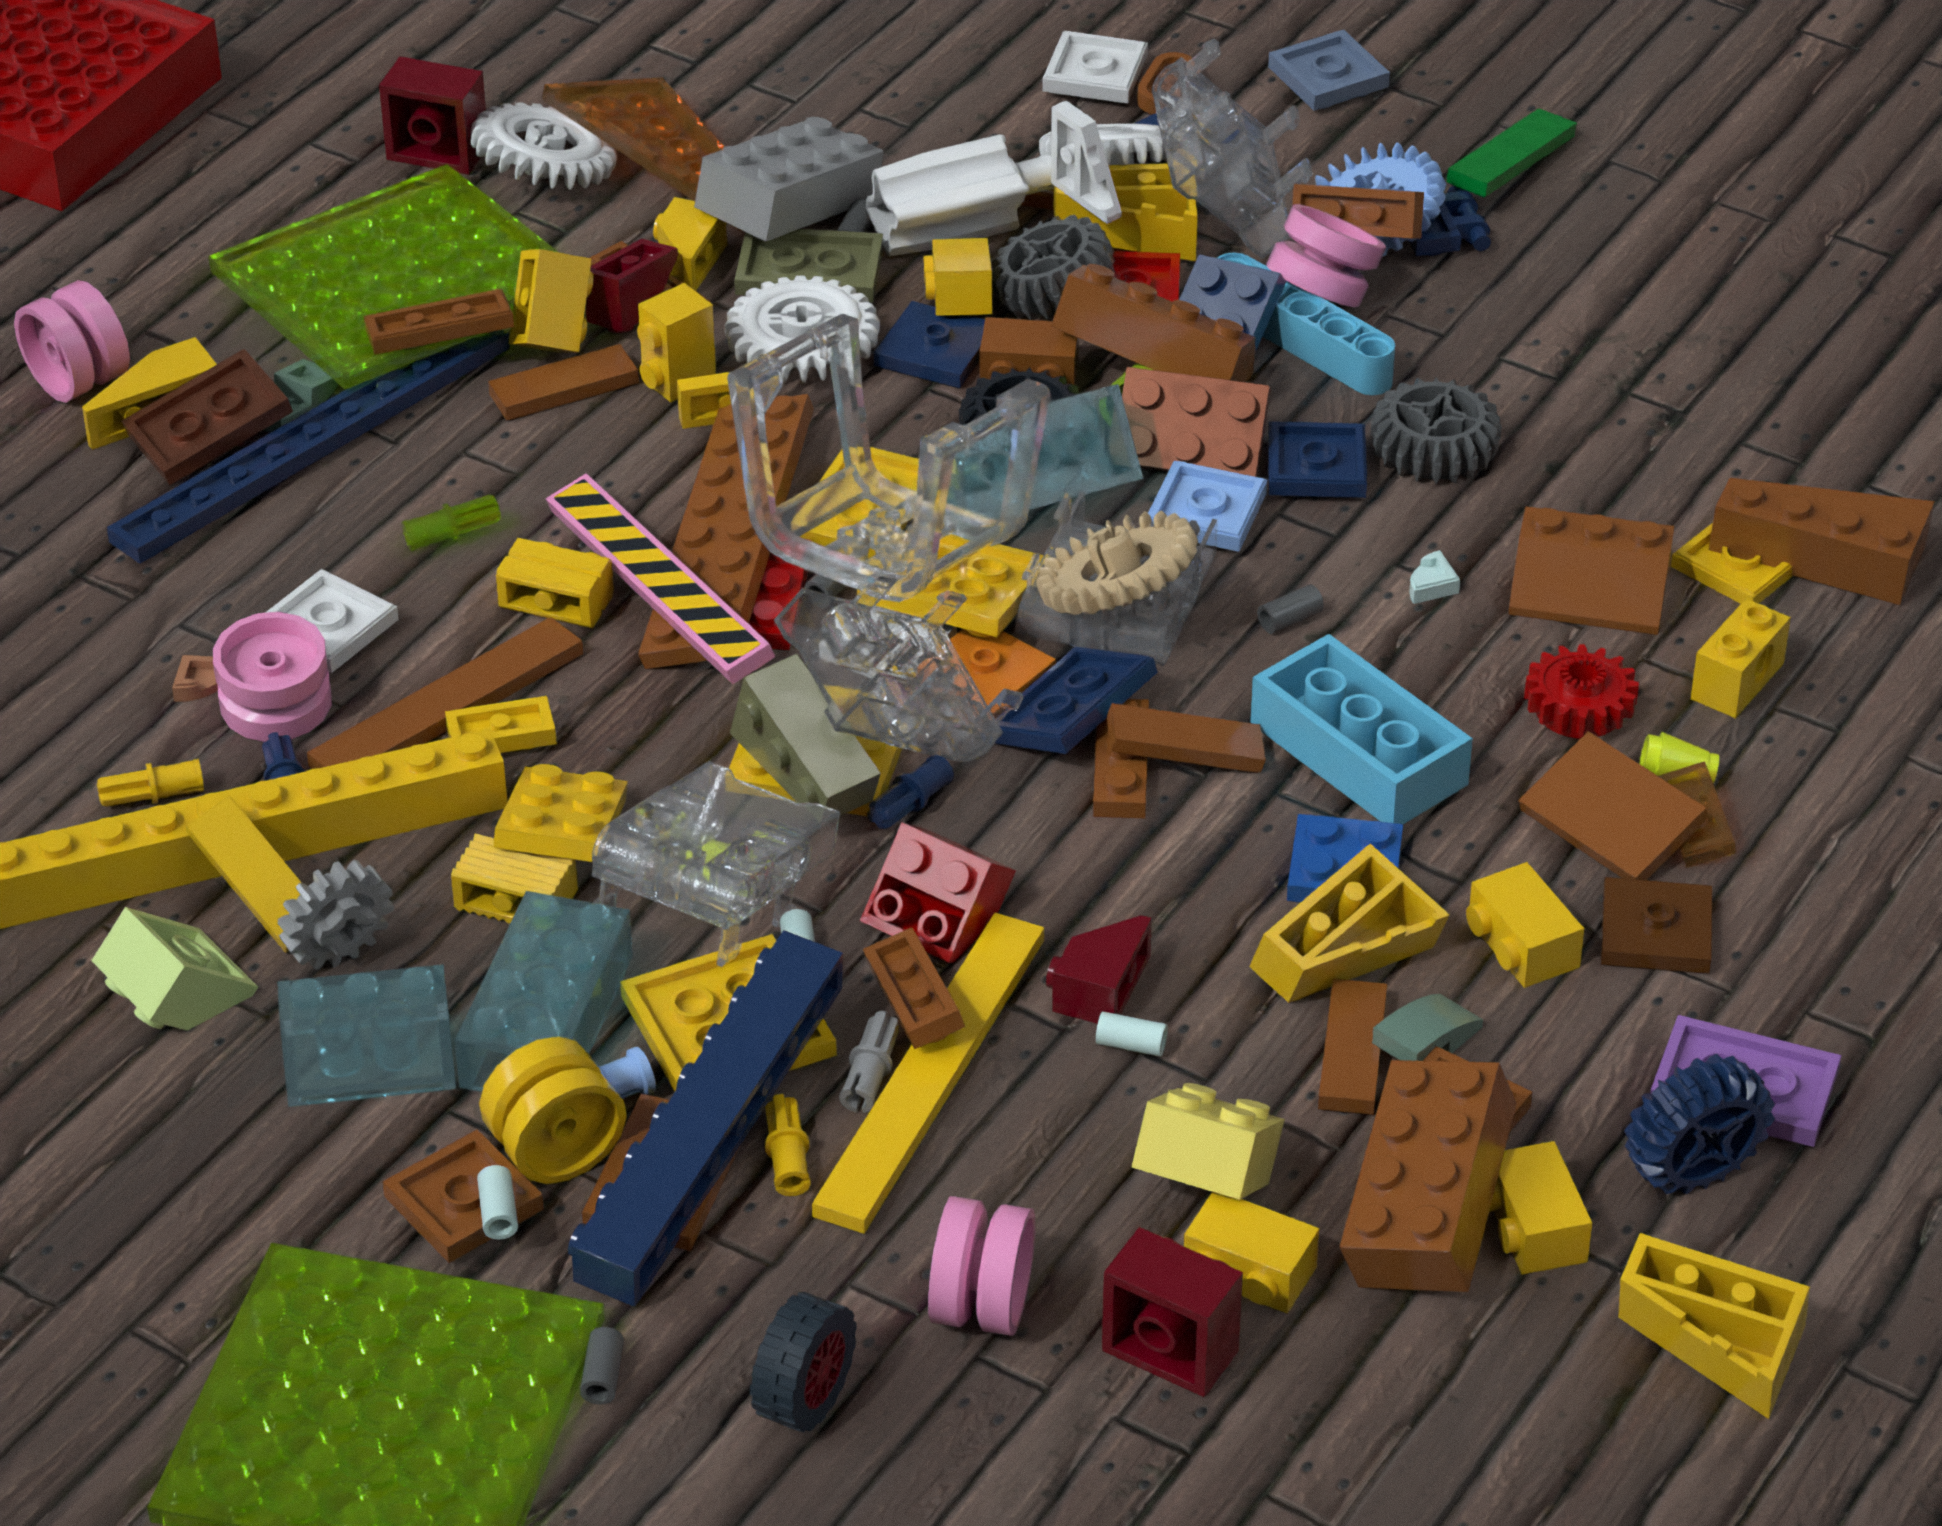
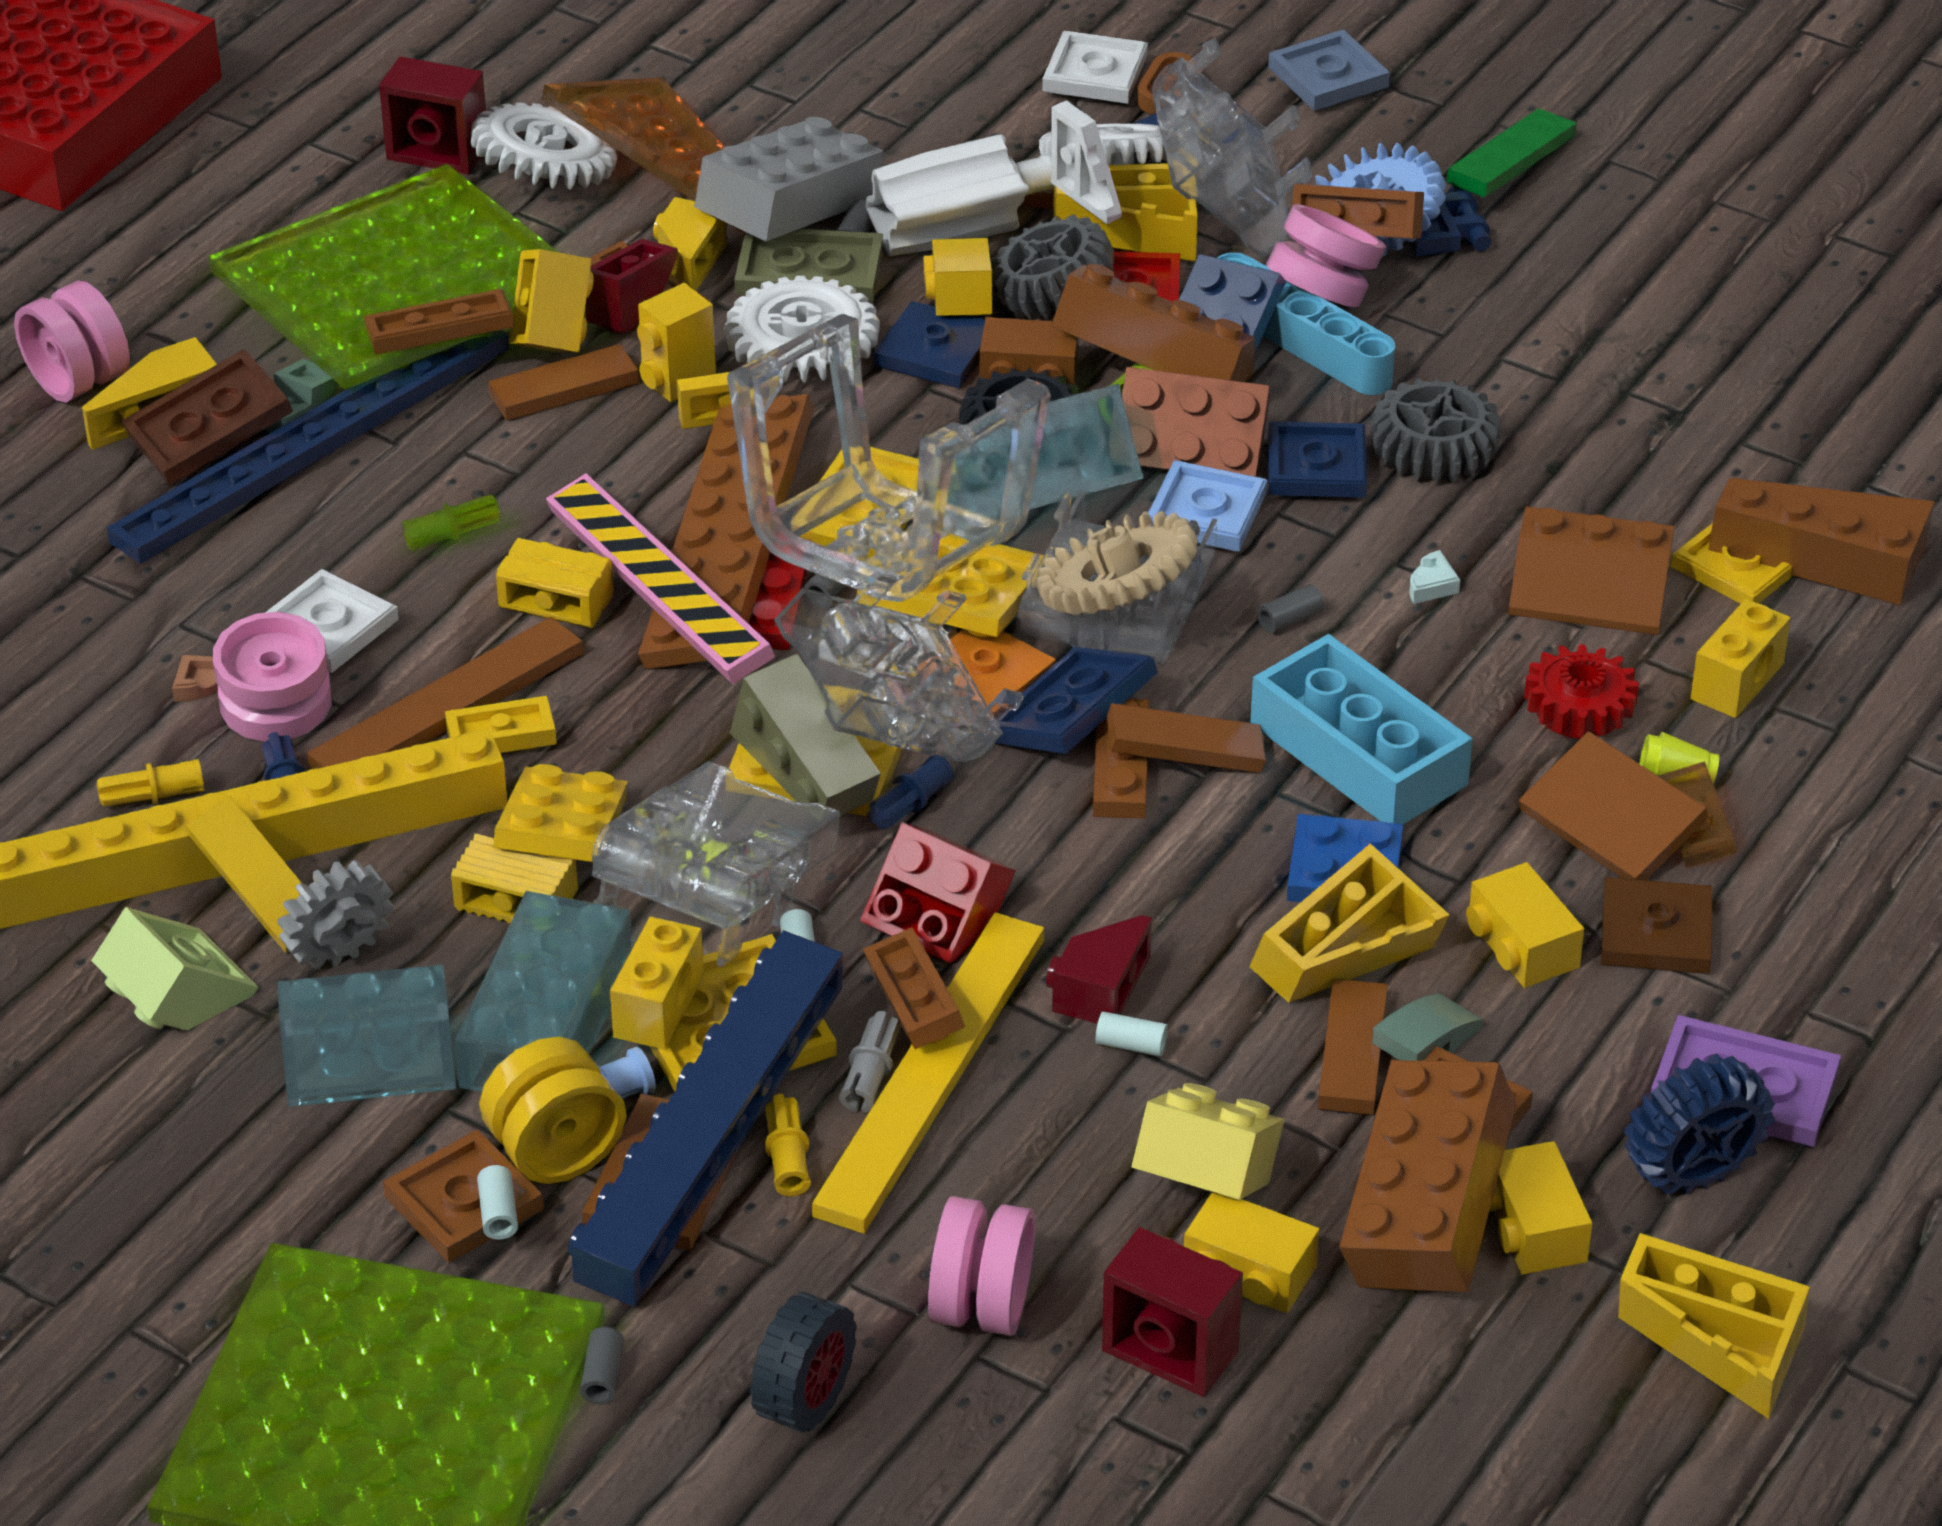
none -> yellow brick [610,916,704,1050]

